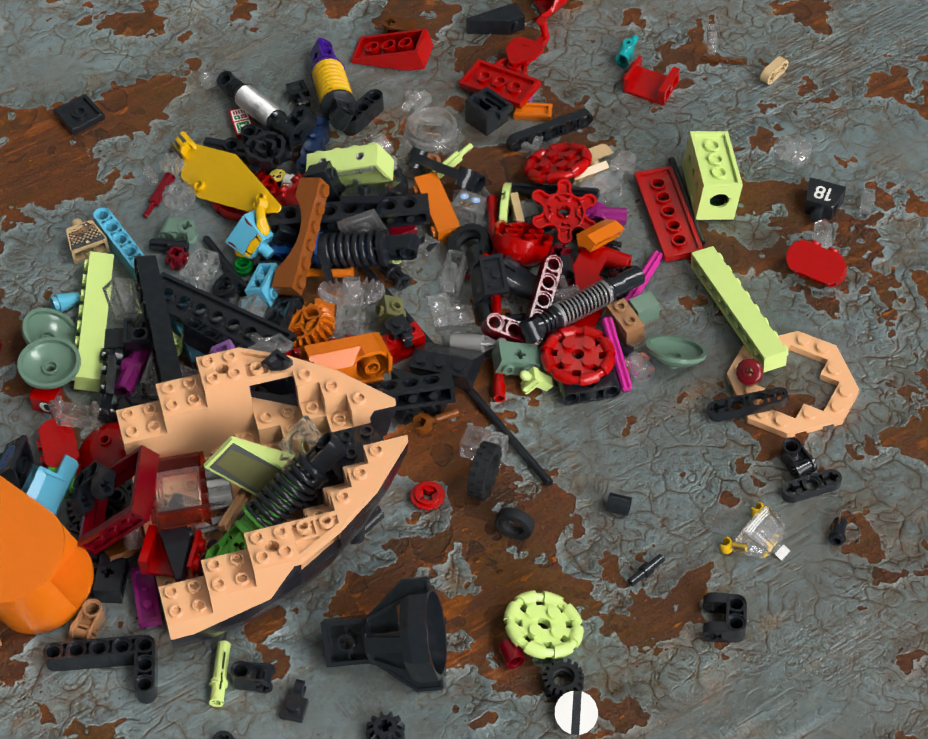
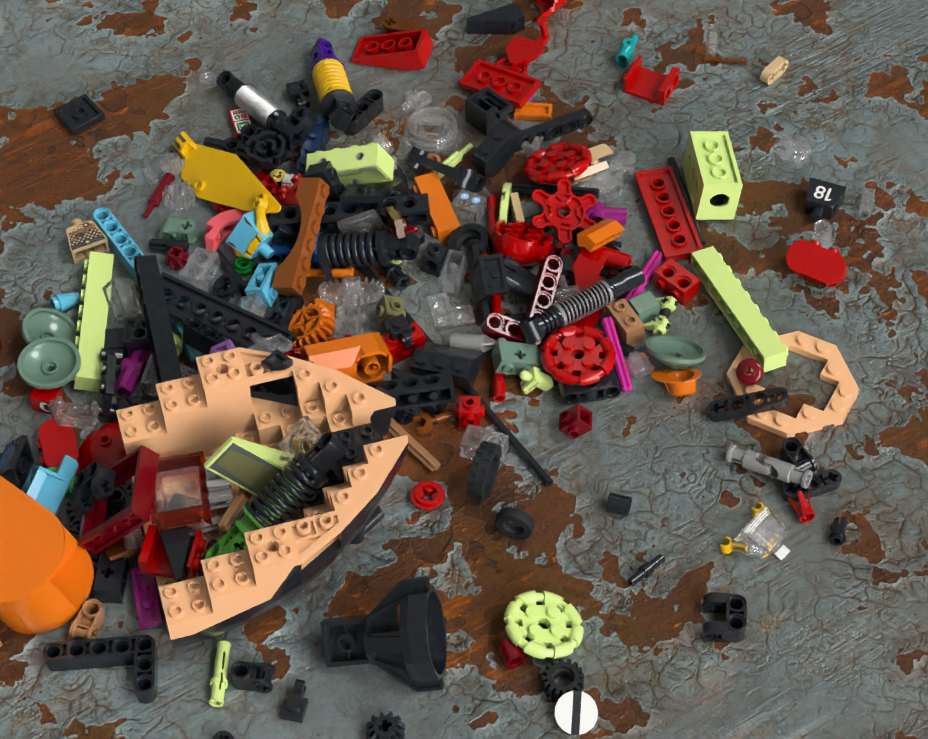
none -> coral arch [204,209,249,255]
none -> reddish brown plate [385,206,419,239]
none -> medium nougat axle [388,418,441,472]
none -> black brick [421,242,449,278]
none -> red brick [455,395,485,429]
none -> black brick [471,120,524,177]
none -> dark red brick [559,403,592,440]
none -> yellowish green piece [644,296,678,336]
none -> orange piece [651,369,702,396]
none -> red brick [653,258,701,306]
none -> light grey piece [726,444,813,489]
none -> red piece [788,491,816,523]

